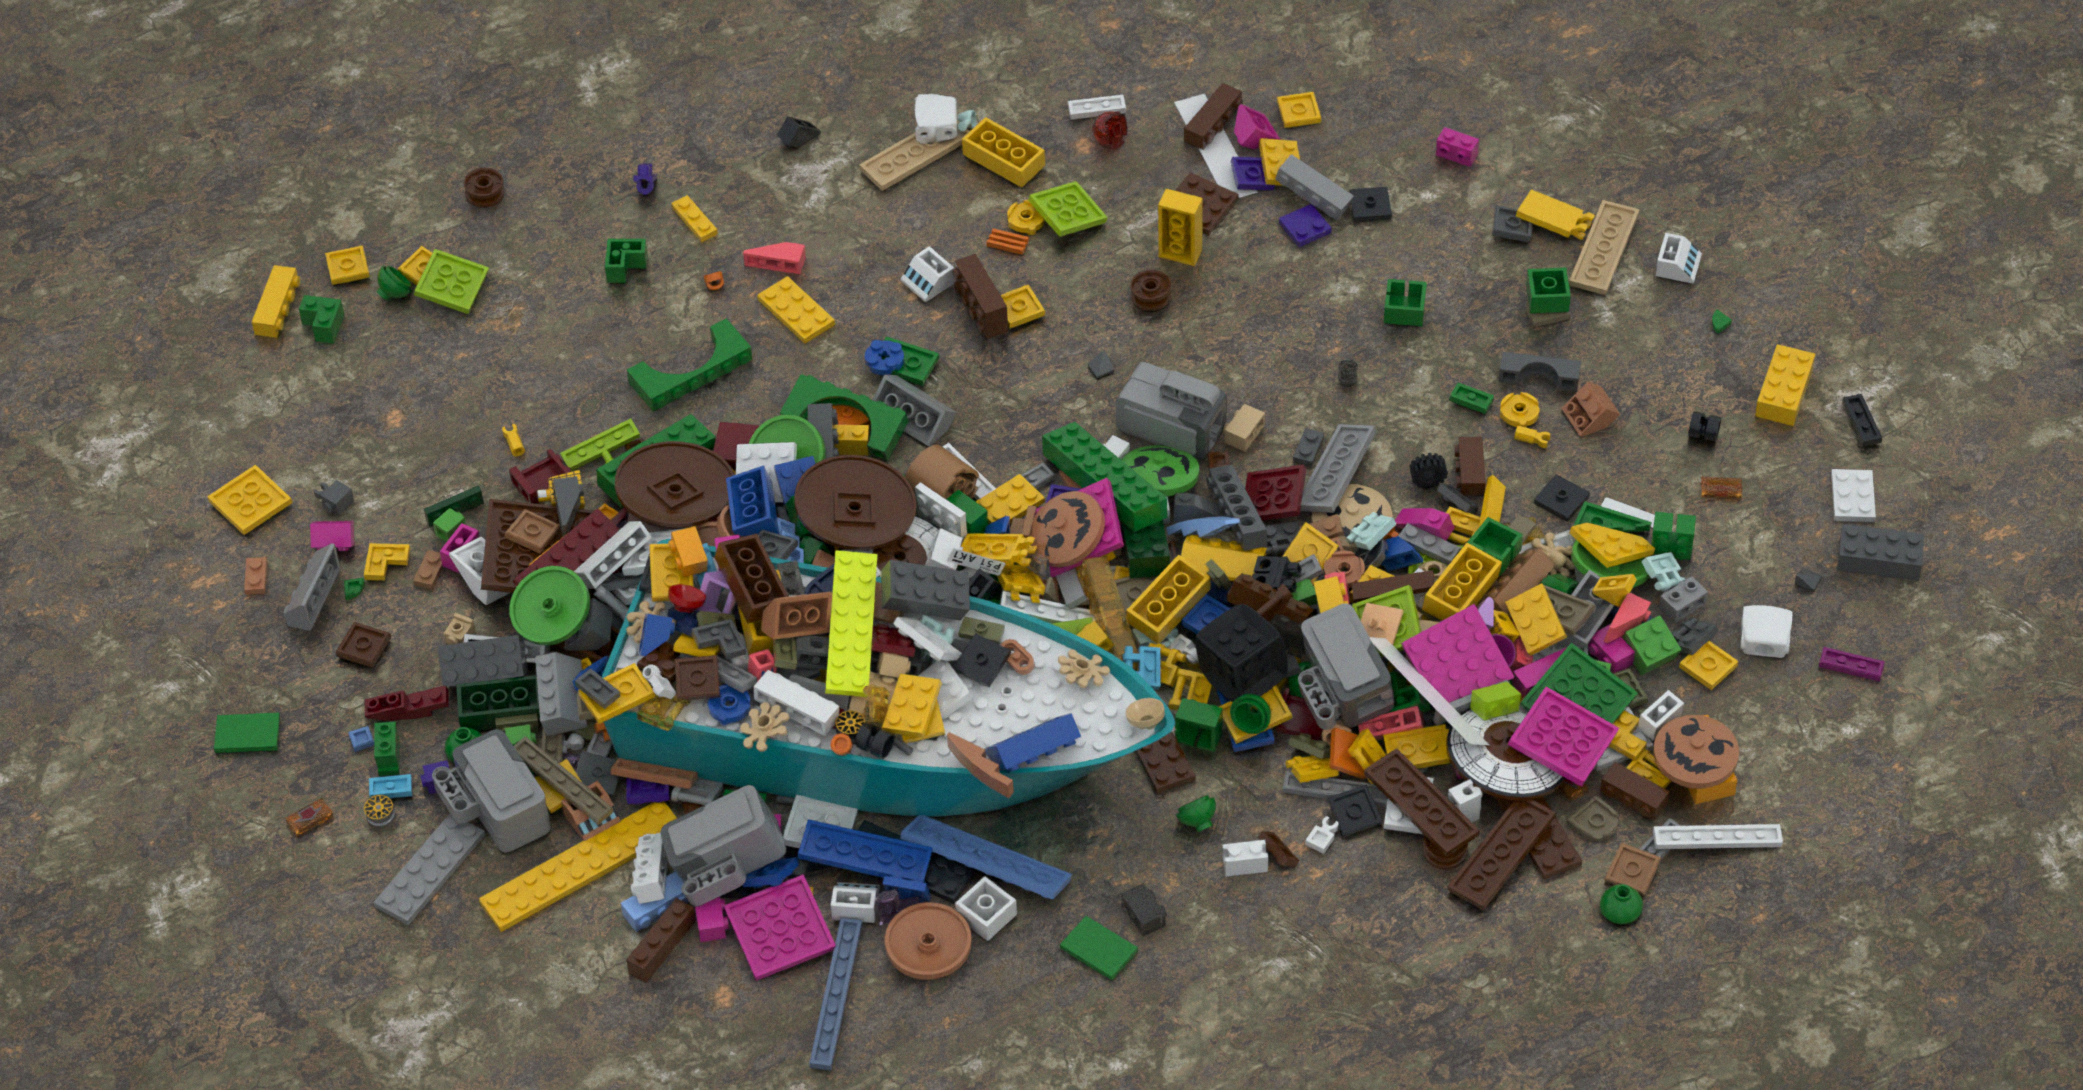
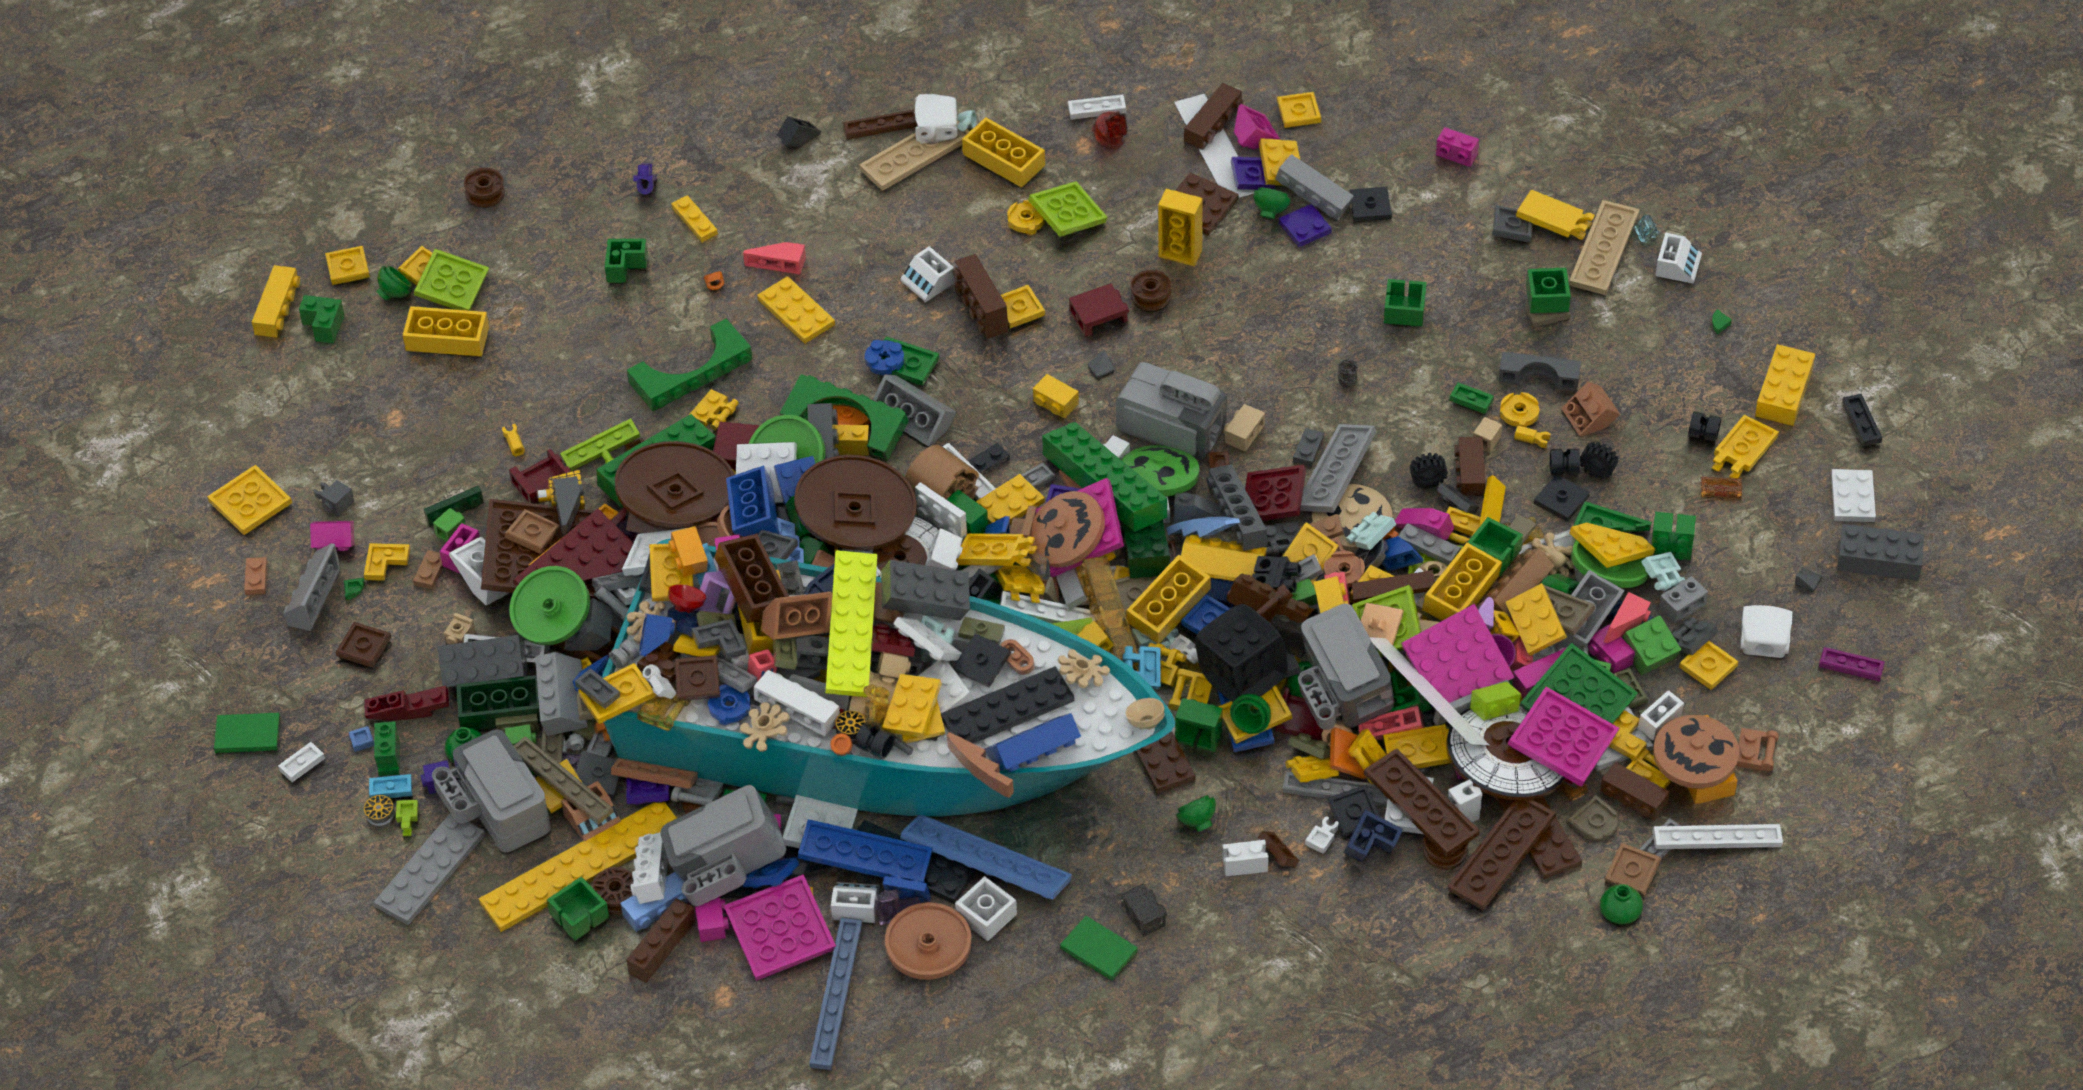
clear orange tile [285,798,333,836] -> none
white brick [574,521,652,589] -> none
white sticker [947,548,1006,576] -> none
orange tile [986,229,1029,255] -> none
olive plate [1205,559,1232,591] -> none
yellow slope [1592,574,1637,607] -> none
white sticker [1601,497,1655,528] -> none
none -> white plate [278,742,325,782]
none -> lime plate [396,800,419,837]
none -> yellow brick [402,306,489,356]
none -> green piece [547,876,609,941]
none -> reddish brown wheel [592,867,634,915]
none -> light grey wheel [609,640,639,668]
none -> yellow plate [690,389,739,431]
none -> reddish brown tile [843,109,918,140]
none -> black plate [941,666,1075,743]
none -> black plate [968,443,1010,476]
none -> yellow brick [1033,374,1079,418]
none -> dark red panel [1069,283,1129,337]
none -> green piece [1253,187,1291,219]
none -> dark blue brick [1343,810,1403,862]
none -> tan brick [1473,417,1502,453]
none -> black wheel [1549,449,1580,475]
none -> black tyre [1580,442,1619,479]
none -> clear light blue tile [1634,214,1660,242]
none -> yellow tile [1712,415,1779,480]
none -> nougat plate [1737,728,1779,771]

